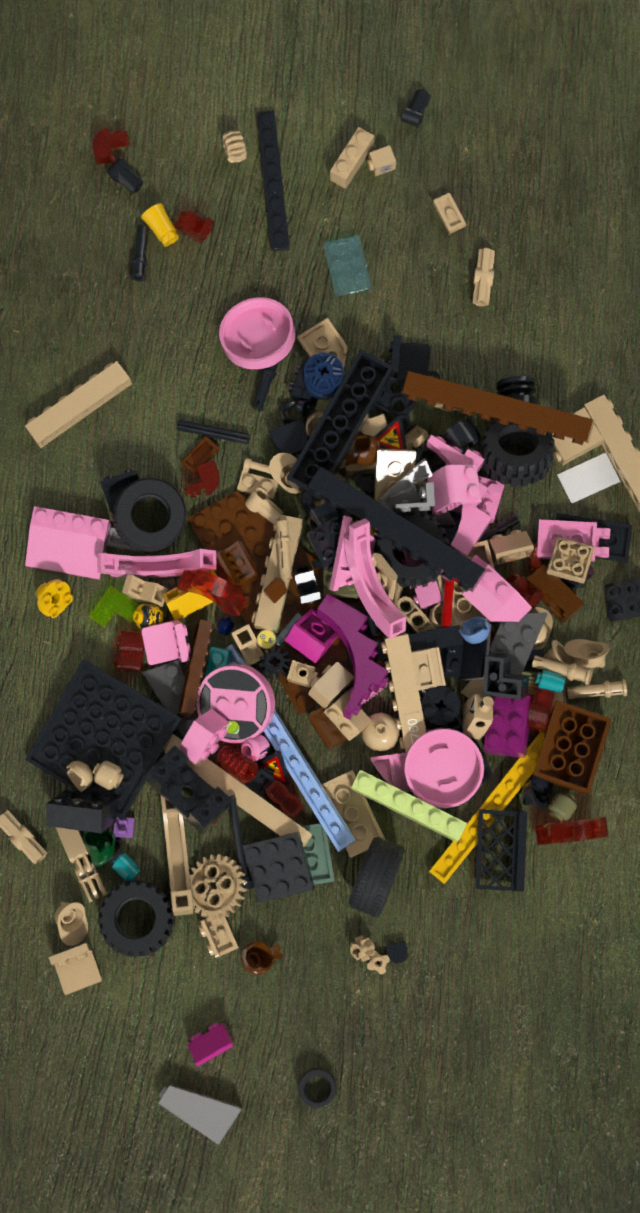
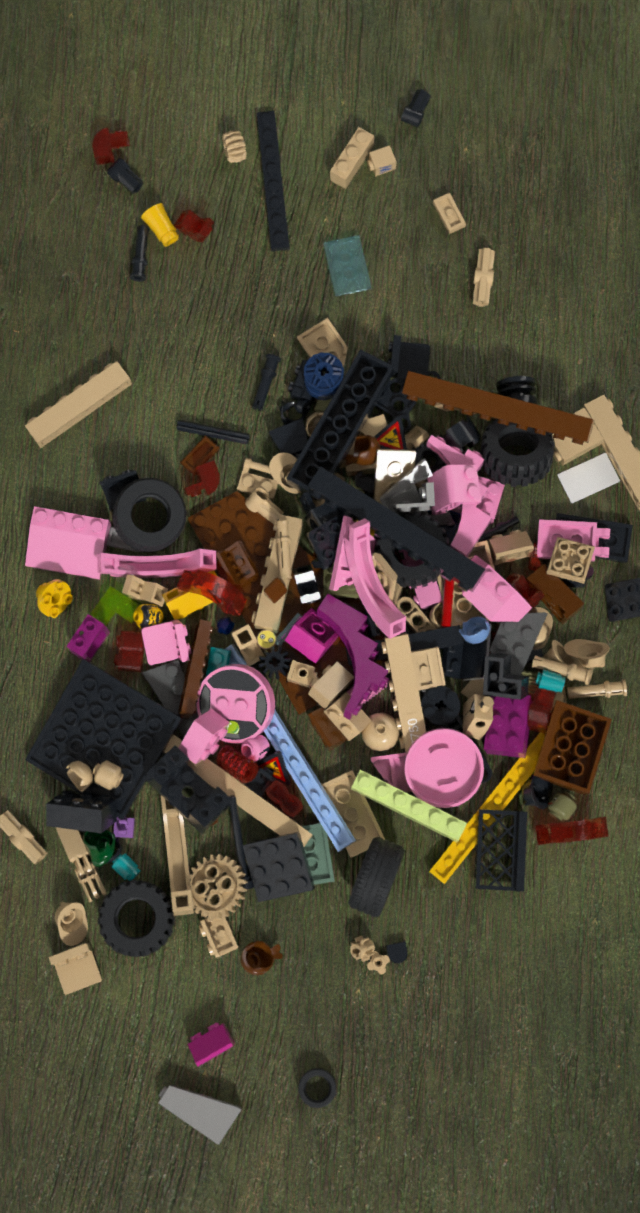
bright pink piece [219,297,295,369] -> none
none -> magenta window [66,614,110,662]

